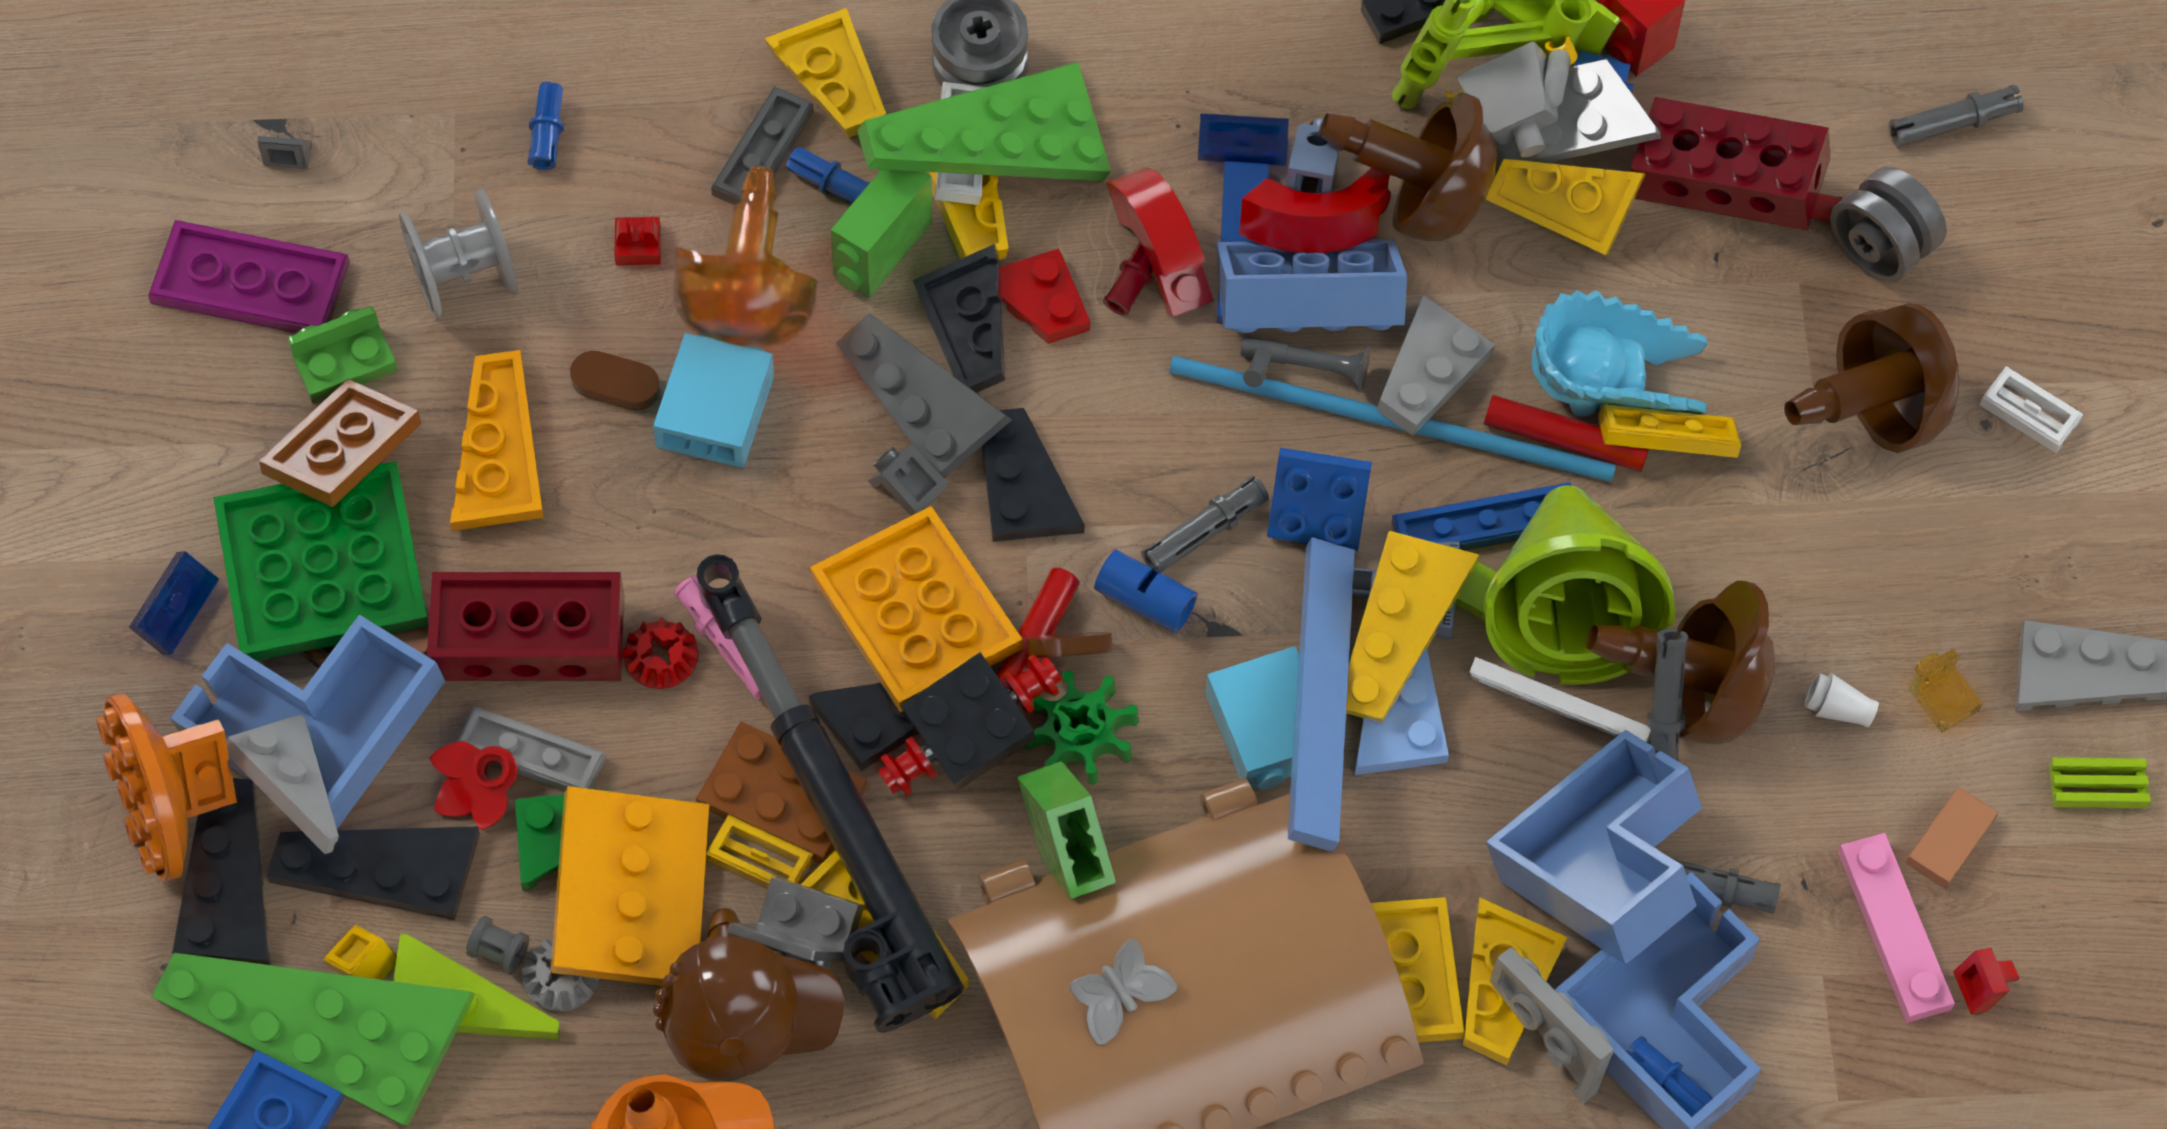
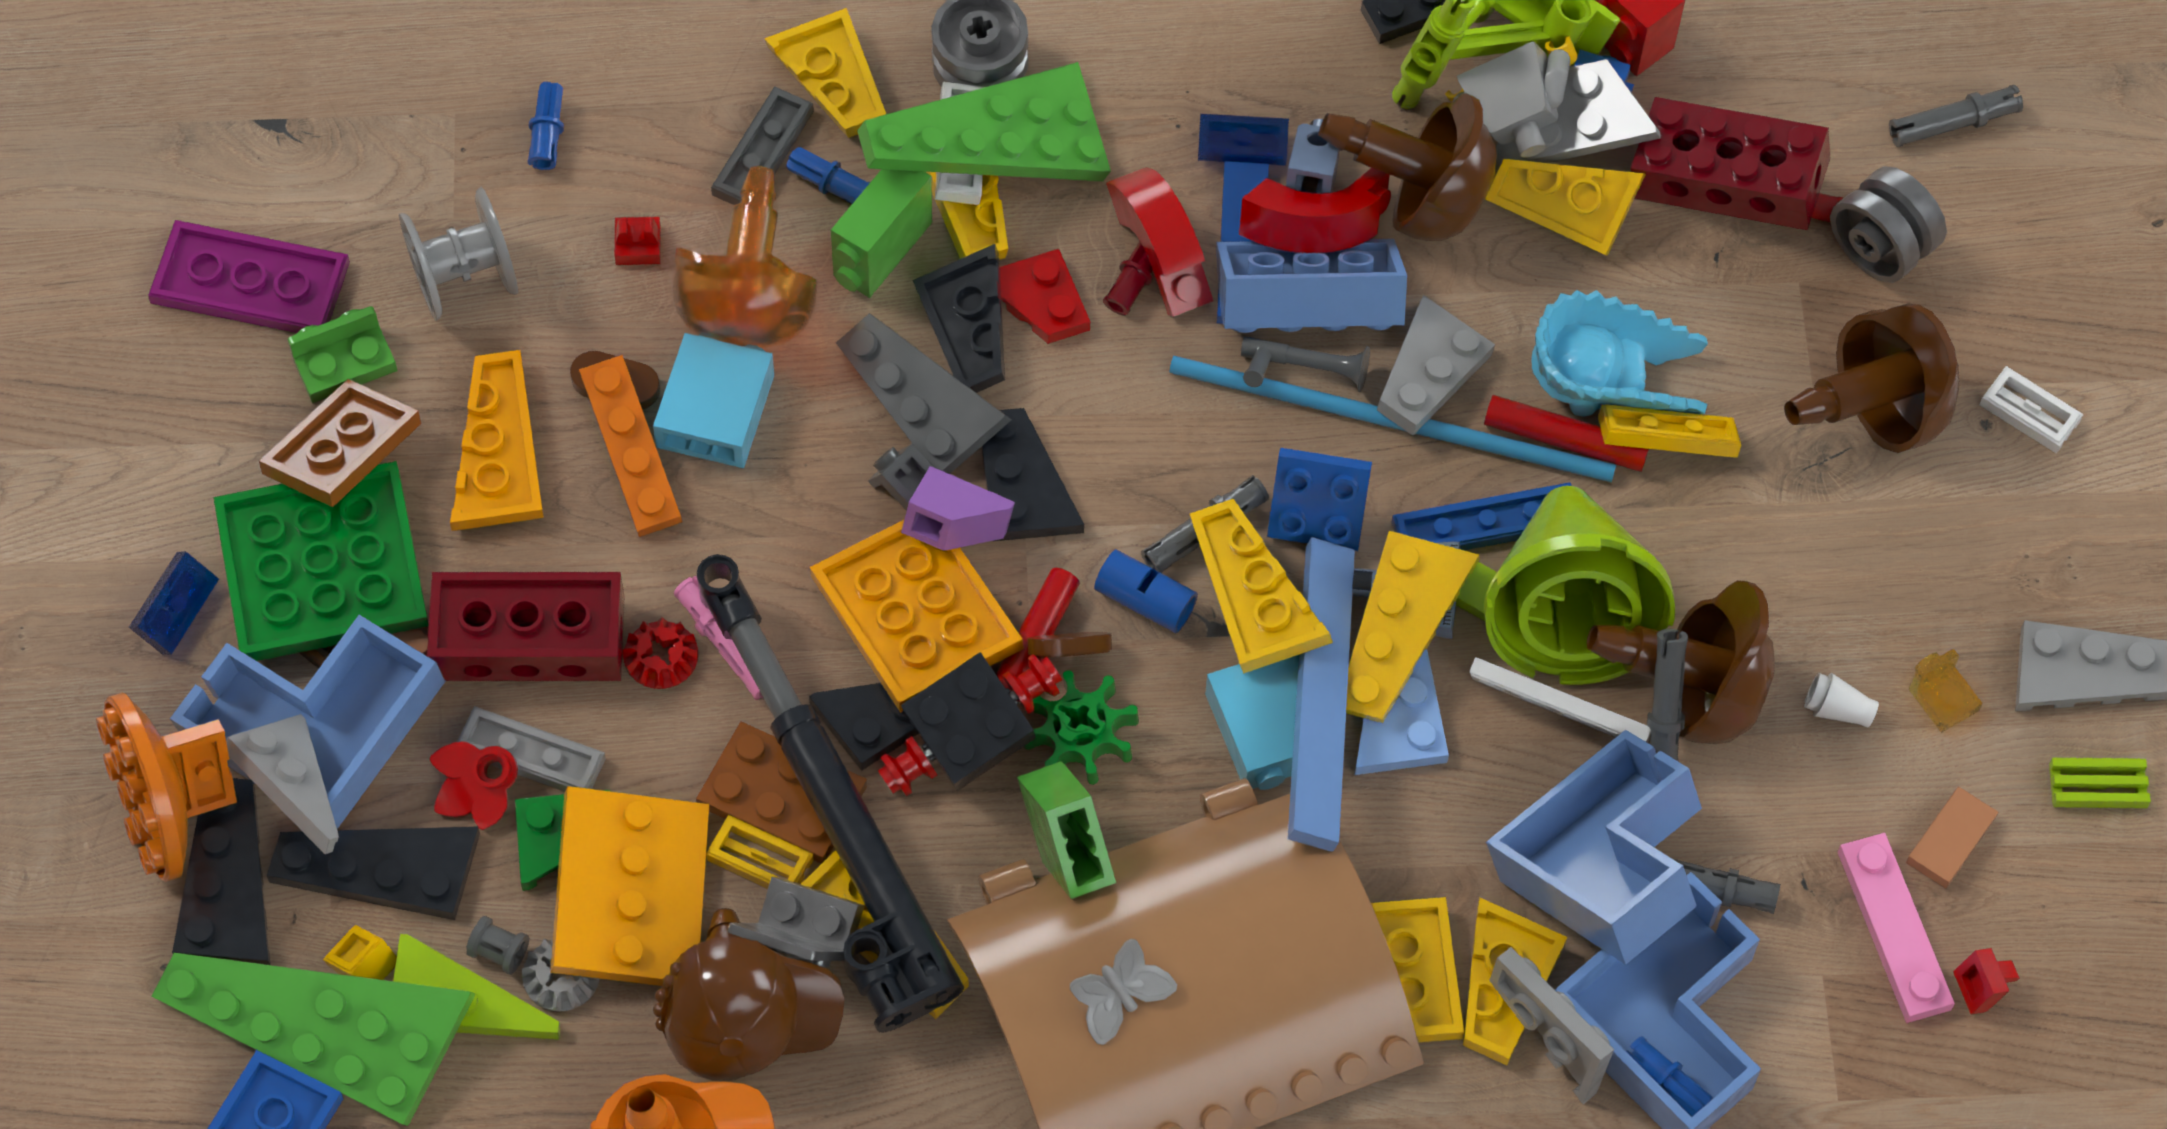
dark grey slope [257,136,312,169] -> none
none -> orange plate [579,355,683,537]
none -> medium lavender slope [901,466,1015,551]
none -> yellow wing [1189,499,1333,674]

